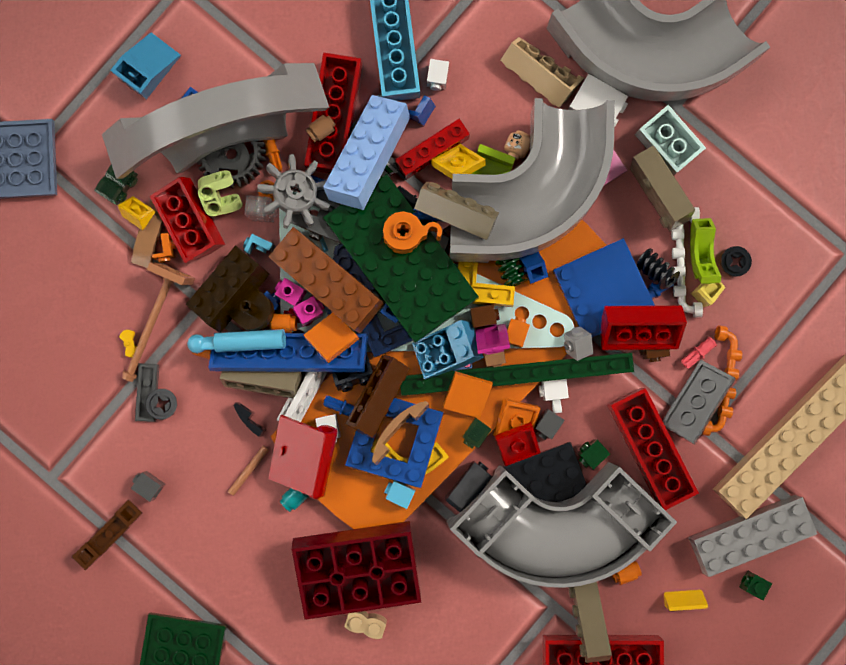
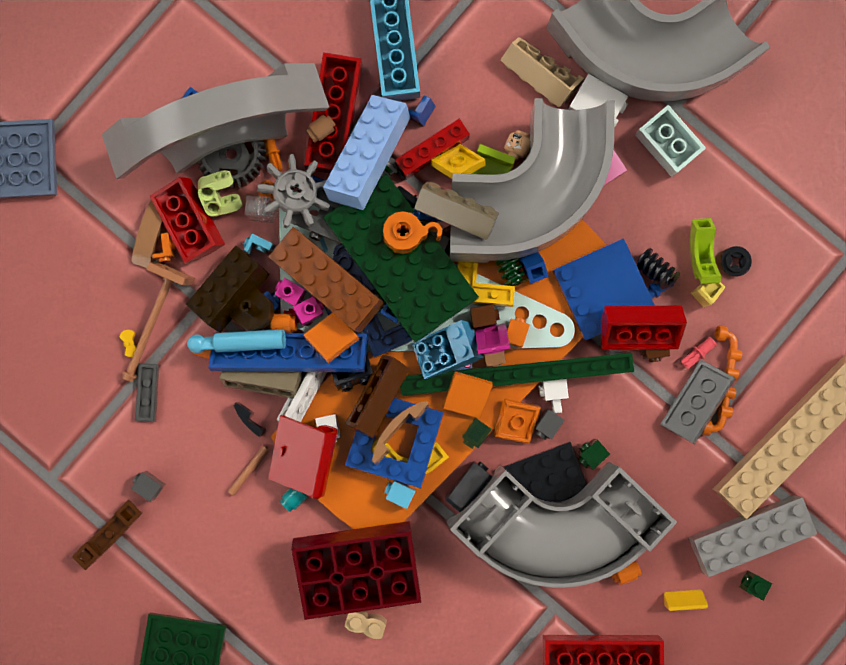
clear green brick [94,164,138,205] -> none
dark azure slope [110,32,181,100] -> none
yellow slope [117,196,155,230] -> none
black gear [145,389,177,420] -> none
blue axle [323,396,355,416] -> none
white brick [427,59,449,91] -> none
red tile [494,422,541,466] -> none
light grey brick [564,326,593,361] -> none
dark tan brick [568,582,612,663] -> none
red brick [607,388,699,510] -> none
dark tan brick [630,145,695,232] -> none
white bar [671,207,703,318] -> none

